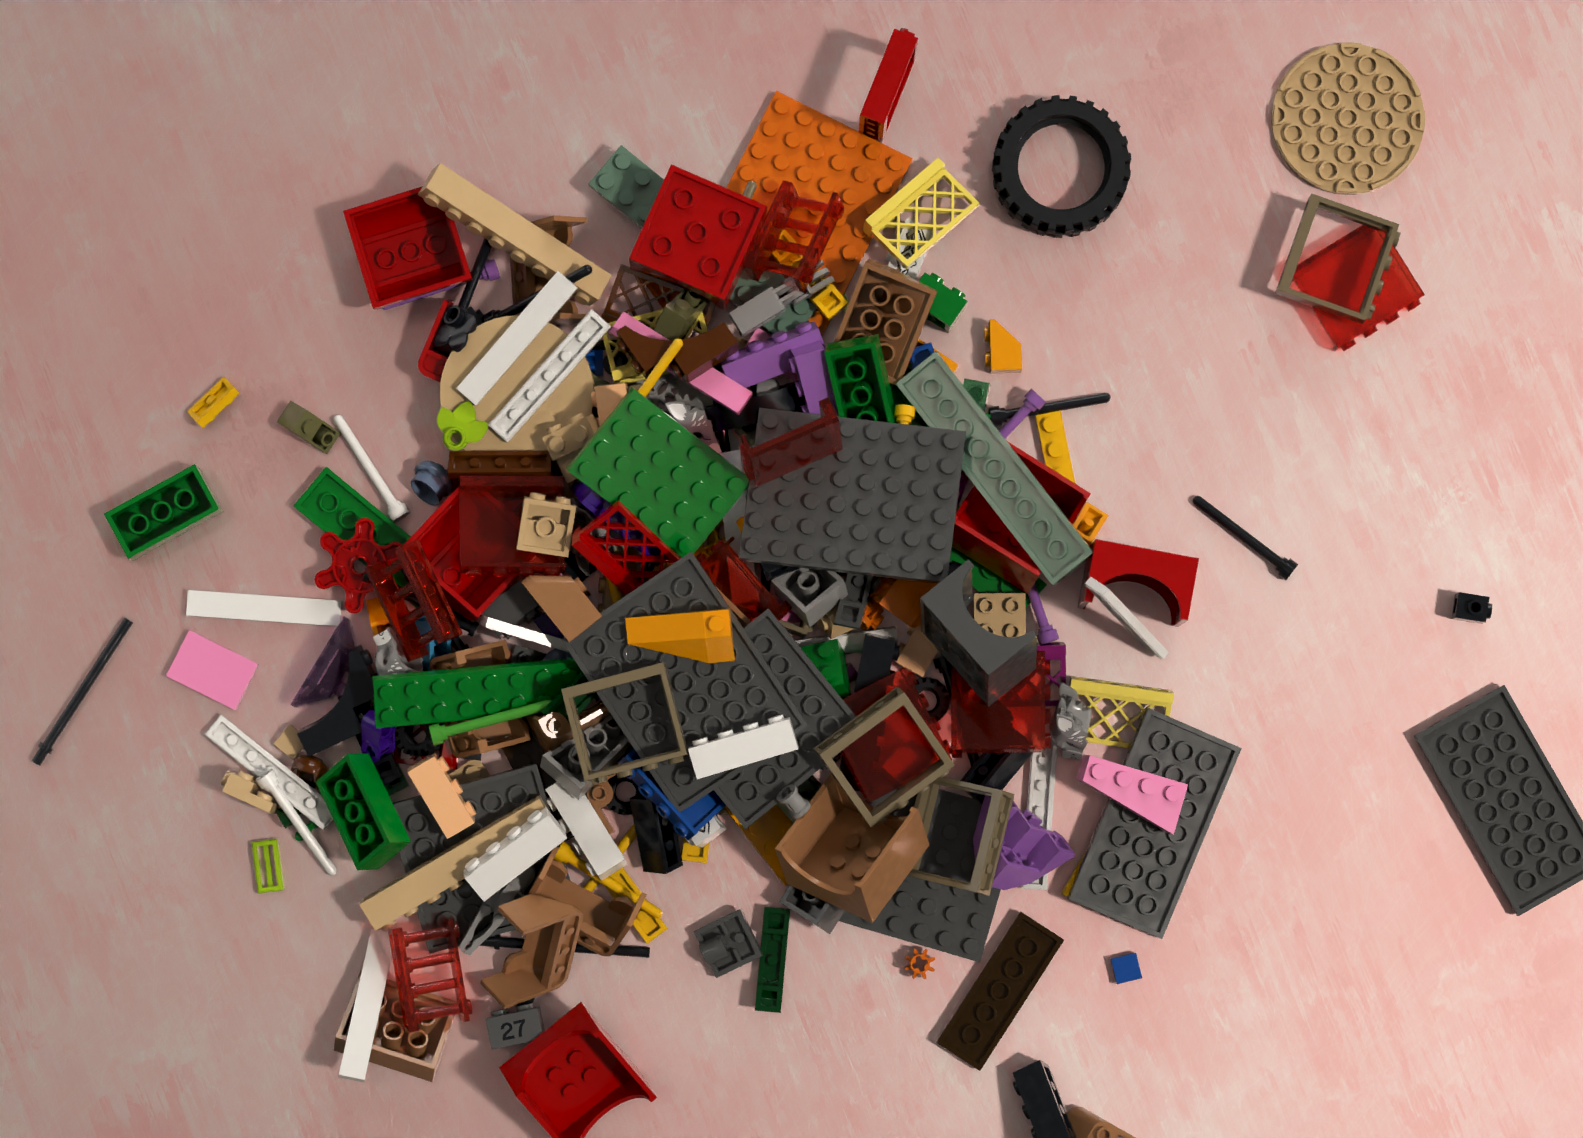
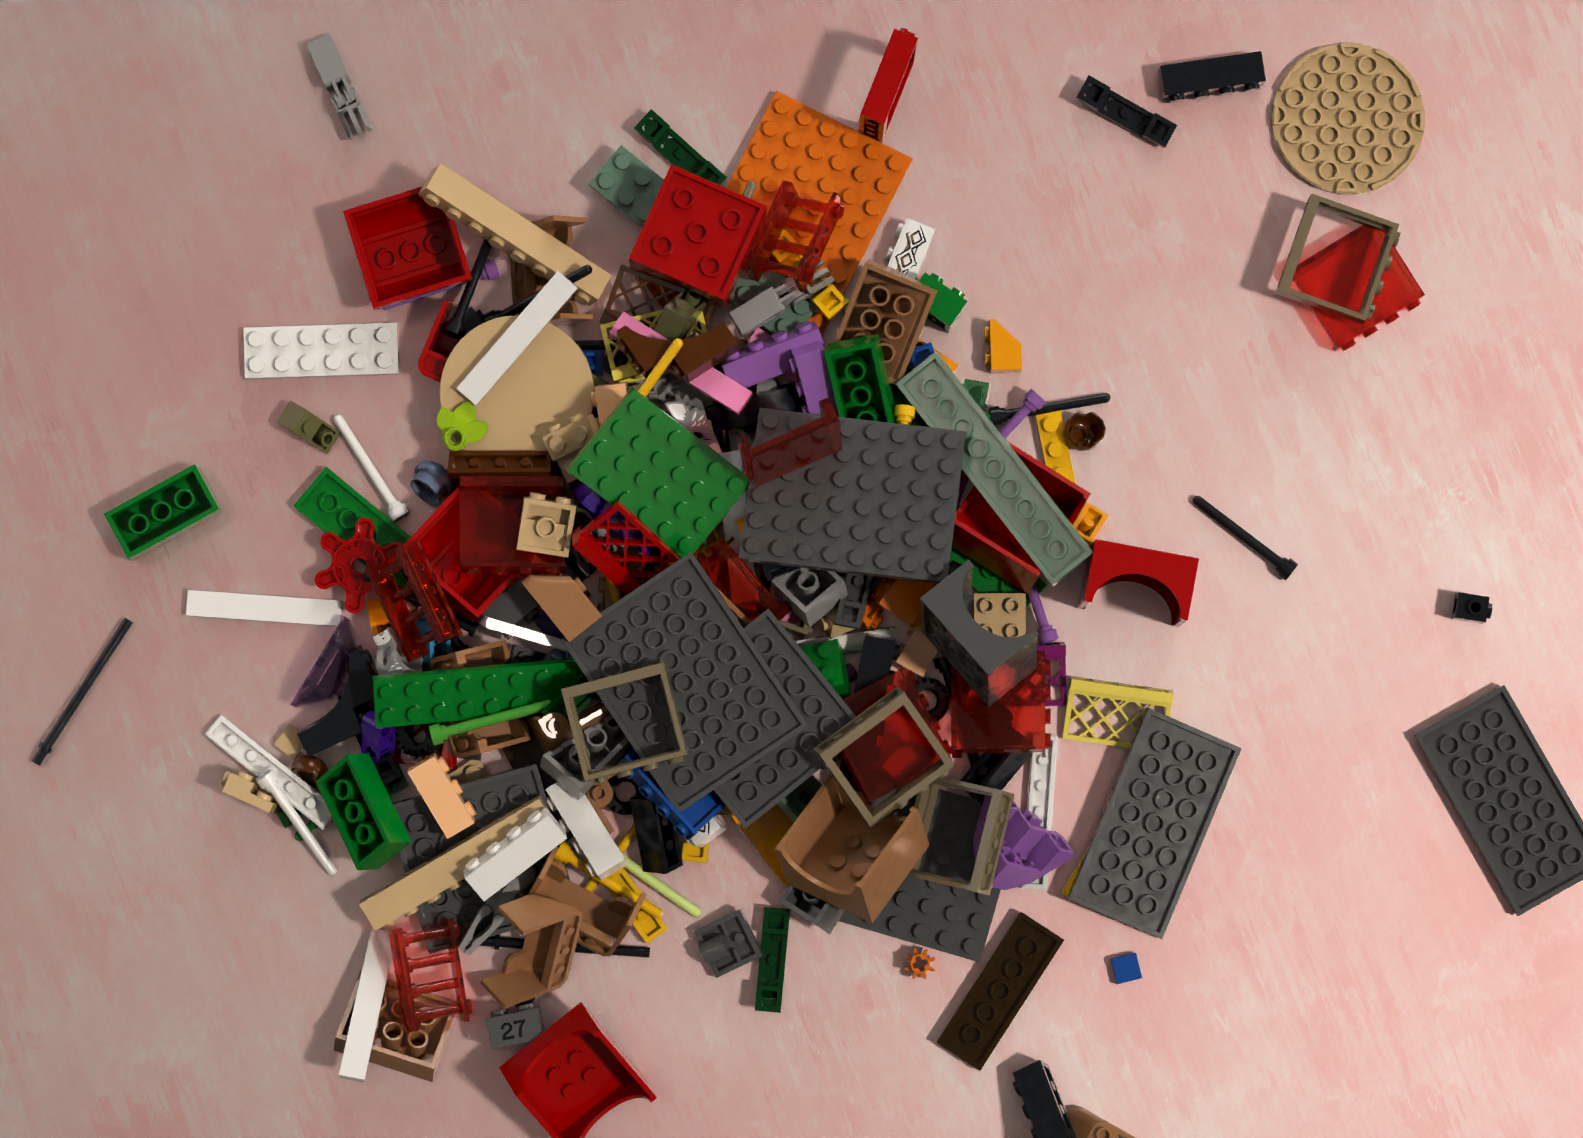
bright pink tile [166,630,259,710] -> none
yellow plate [187,377,240,428] -> none
lime tile [251,839,285,894] -> none
black plate [435,305,477,352] -> none
white tile [489,309,611,442] -> none
light orange wedge [625,608,735,663] -> none
white brick [688,714,799,779] -> none
light grey bush [776,784,811,819] -> none
light yellow fence [863,158,980,269] -> none
black tyre [992,95,1131,238] -> none
light grey piece [1049,682,1092,760] -> none
bright pink wedge [1077,754,1188,835] -> none
white tile [1085,576,1169,659] -> none
none -> white plate [243,323,399,380]
none -> light grey arm [306,33,373,140]
none -> yellowish green piece [622,854,701,917]
none -> dark green slope [634,109,727,185]
none -> reddish brown hair [1063,412,1106,451]
none -> black slope [1076,75,1177,148]
none -> black brick [1158,51,1266,103]

